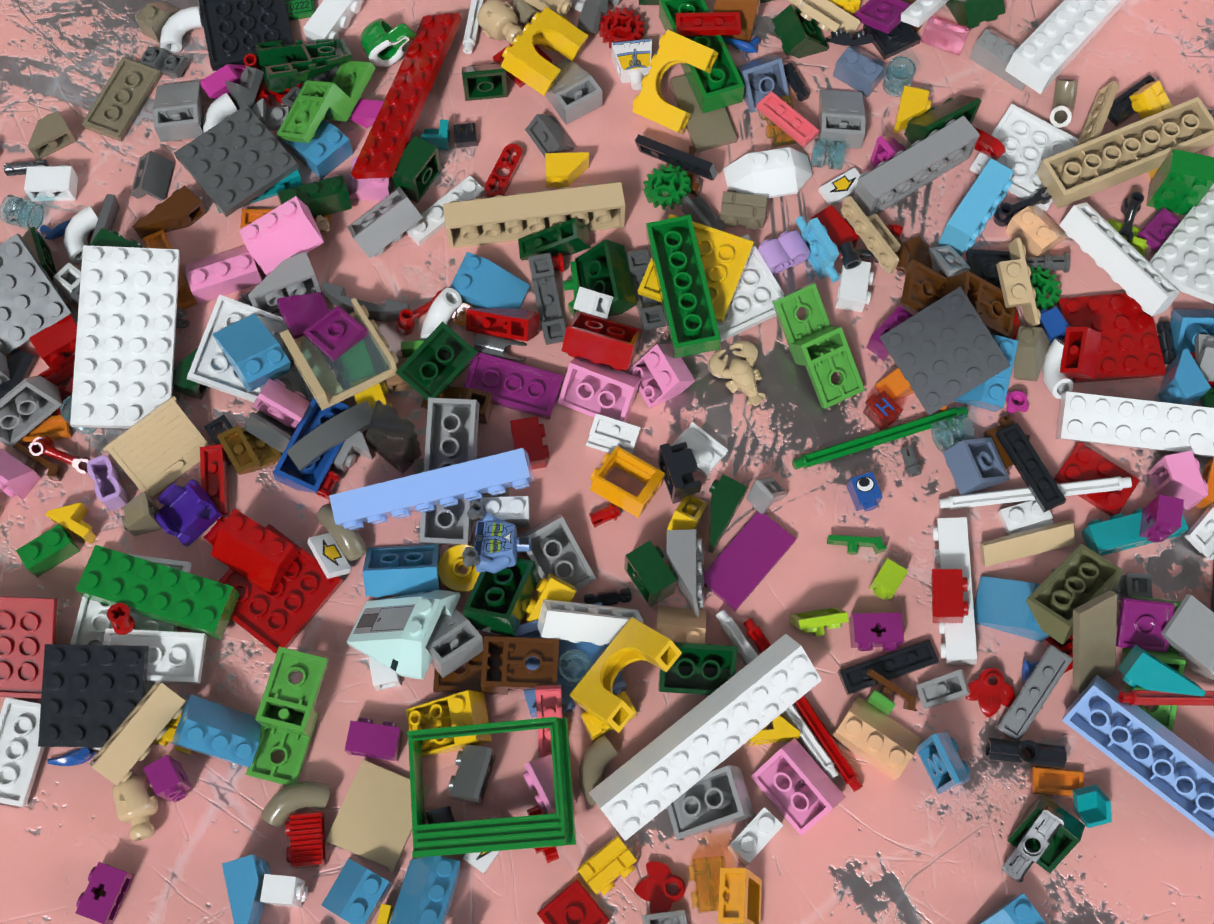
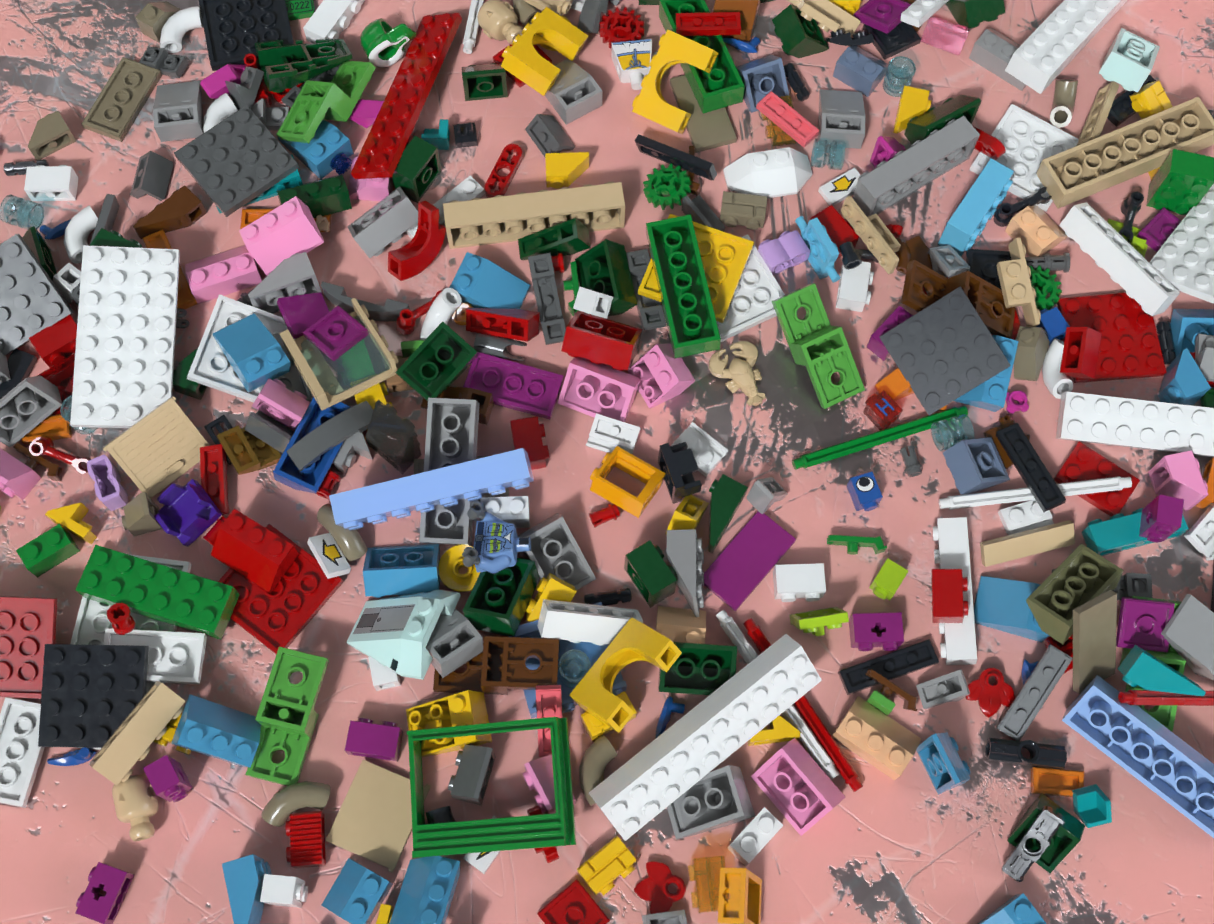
none -> clear blue bush [330,152,352,175]
none -> red arch [388,200,446,281]
none -> blue bar [655,696,685,739]
none -> white brick [773,563,826,602]
none -> light aqua brick [1099,28,1160,93]

